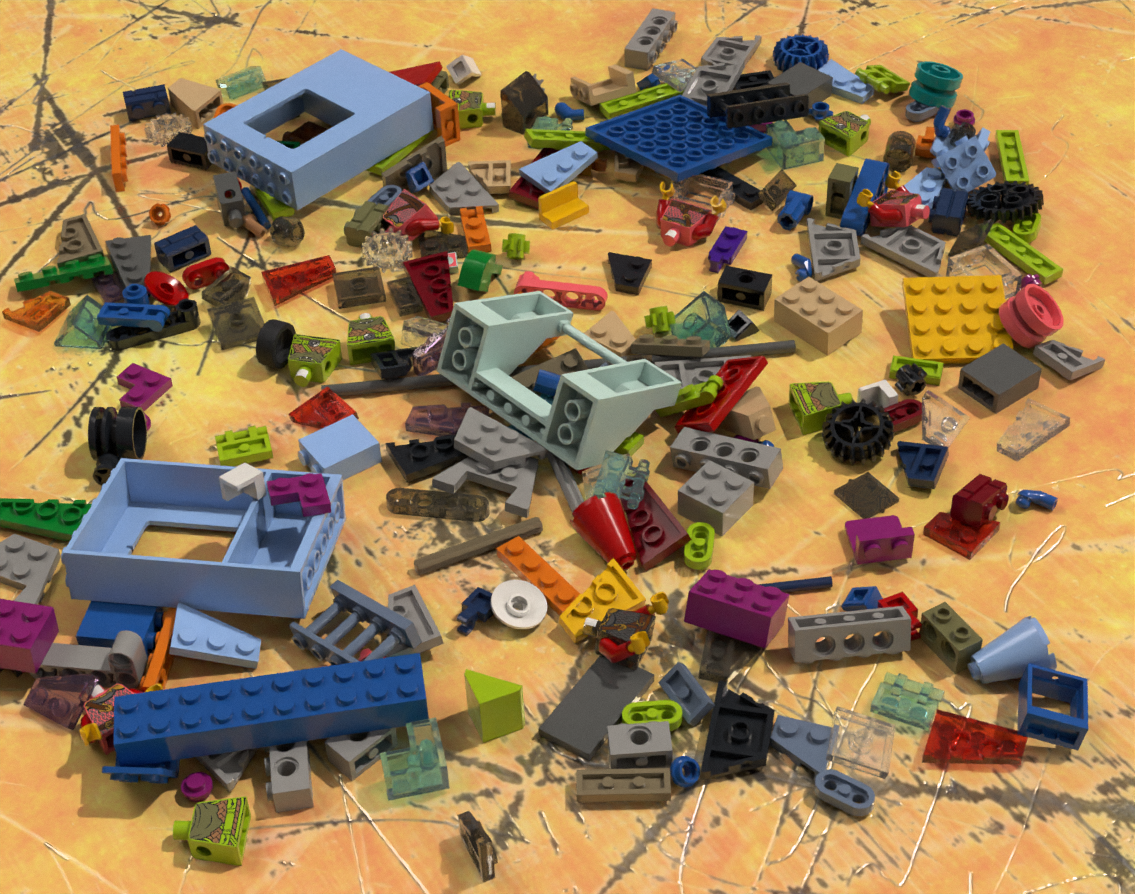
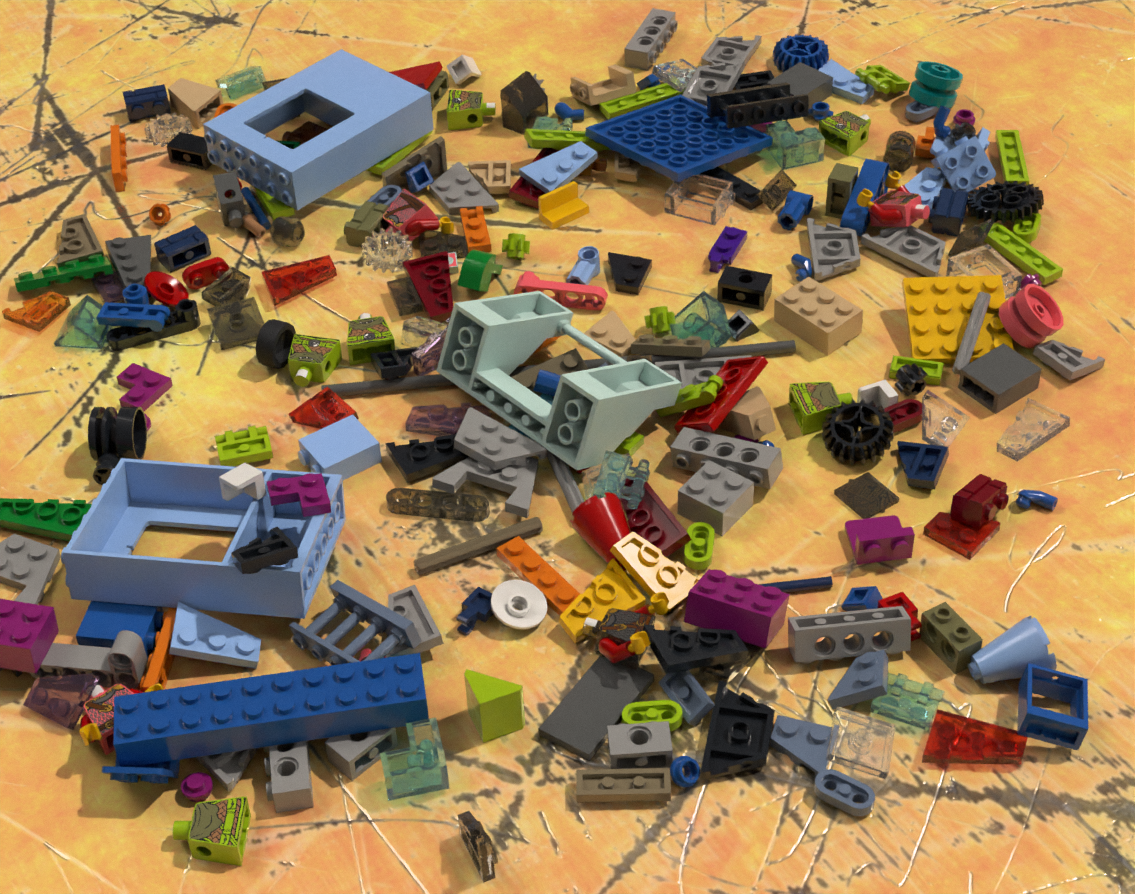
clear smoke plate [332,267,386,309] -> none
orange panel [418,82,461,147] -> none
torso [656,181,727,247] -> none
none -> black wing [231,527,298,574]
none -> light blue piece [566,246,600,285]
none -> wing [610,532,701,614]
none -> black wing [642,625,748,674]
none -> sand blue wing [828,649,888,710]
none -> light grey axle [952,292,991,375]

